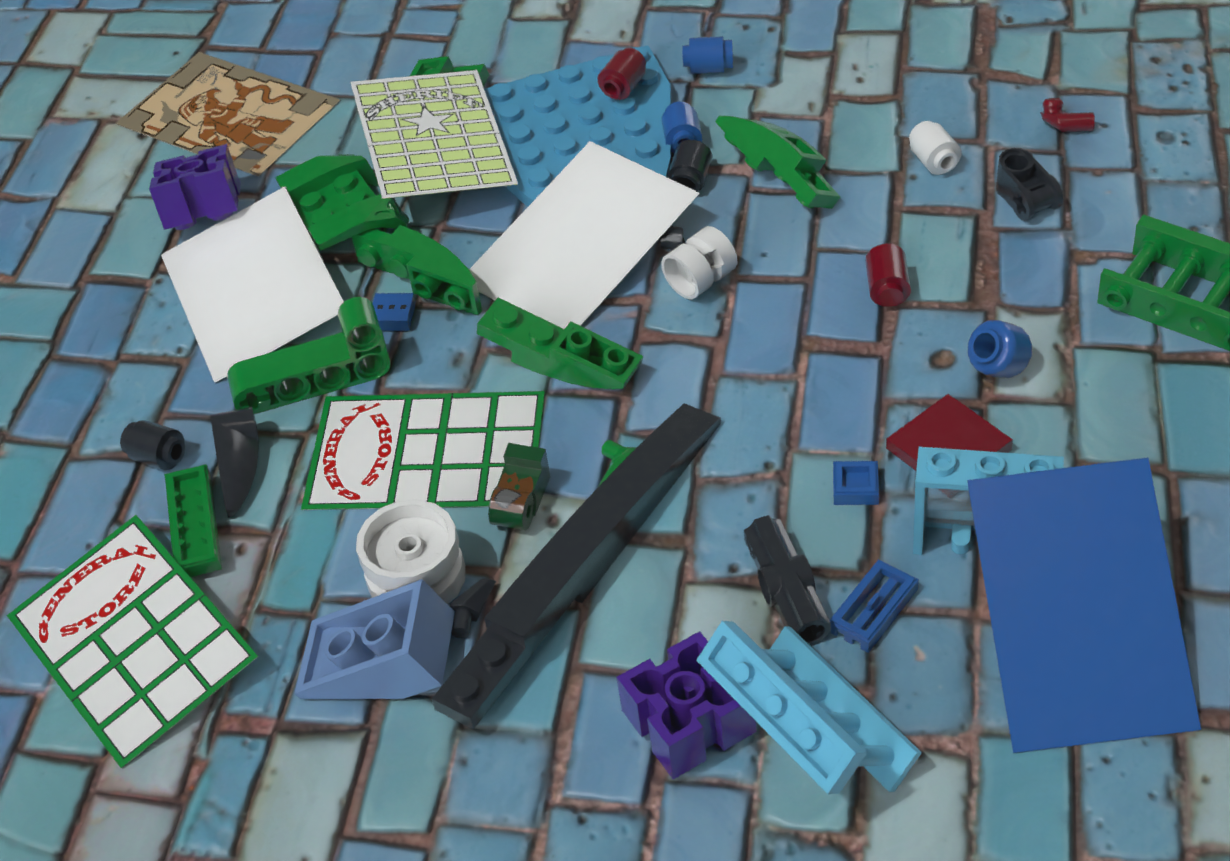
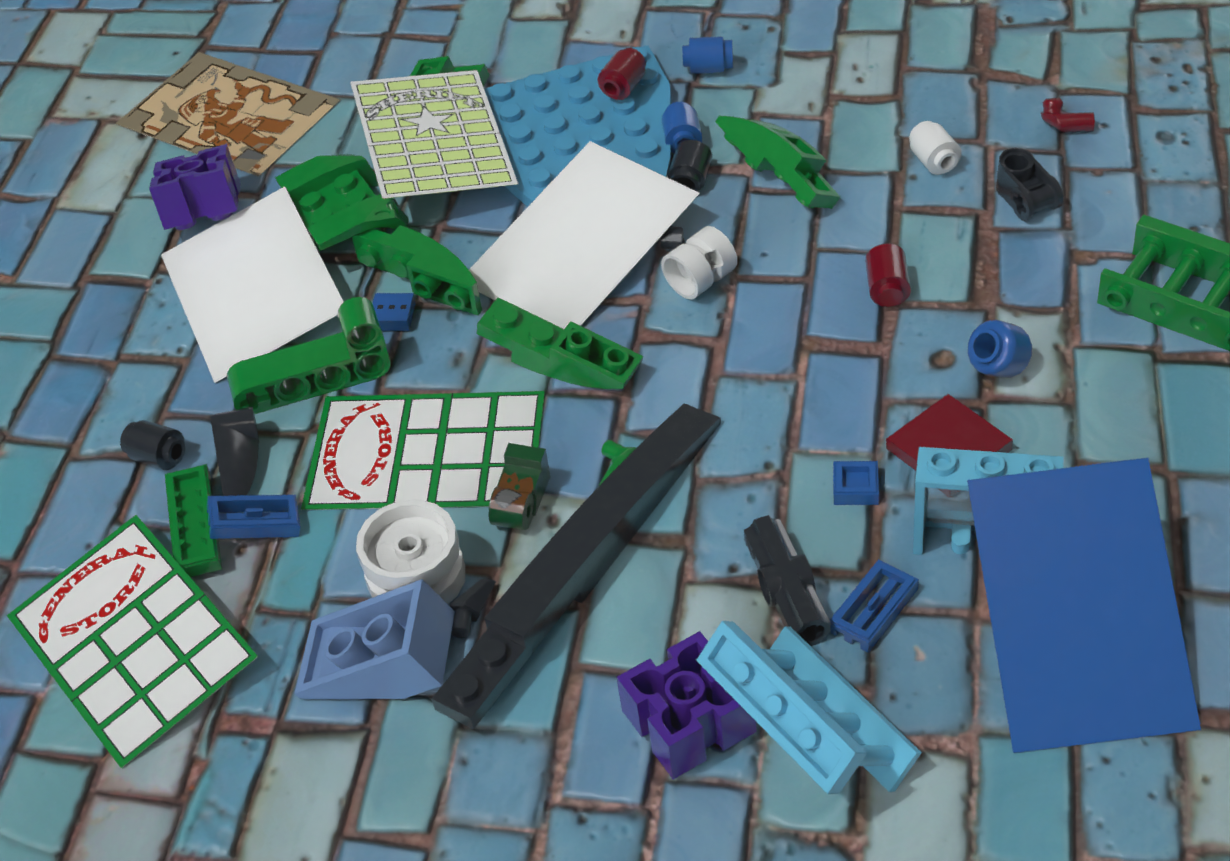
none -> blue tile [207,495,301,539]

